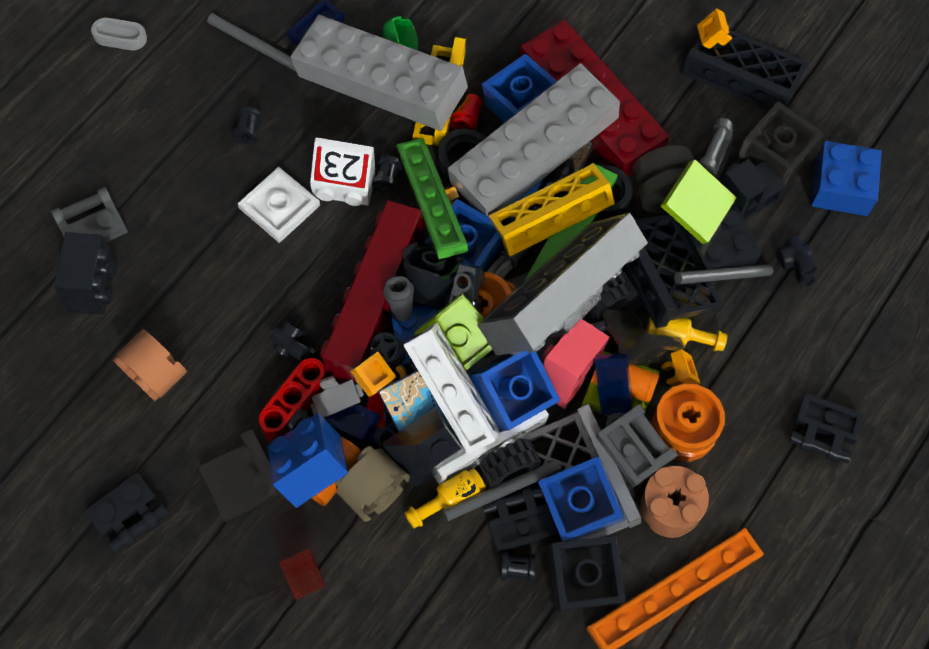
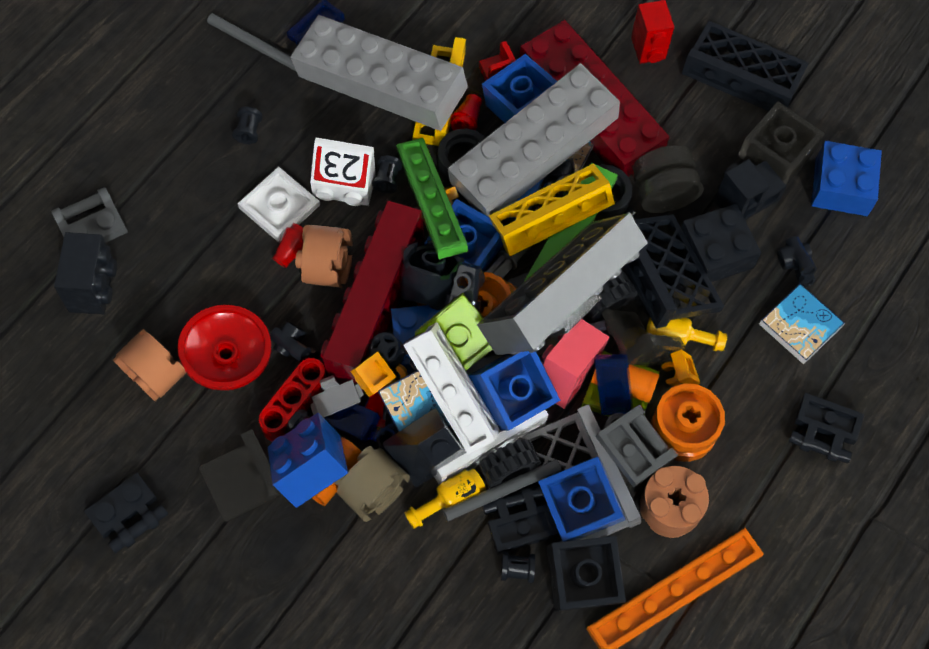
light grey tile [91,17,147,50] -> none
clear red panel [279,549,325,600] -> none
green hair [382,16,419,51] -> none
dark grey cone [383,276,414,321] -> none
tile [661,160,736,244] -> none
dark grey bar [674,264,773,284] -> none
light orange tile [697,8,732,49] -> none
dark grey plate [699,118,733,181] -> none
none -> red dish [178,305,271,390]
none -> red cone [272,223,304,268]
none -> nougat brick [295,225,353,288]
none -> red panel [479,41,516,81]
none -> red brick [631,0,674,64]
none -> tile [759,284,845,364]

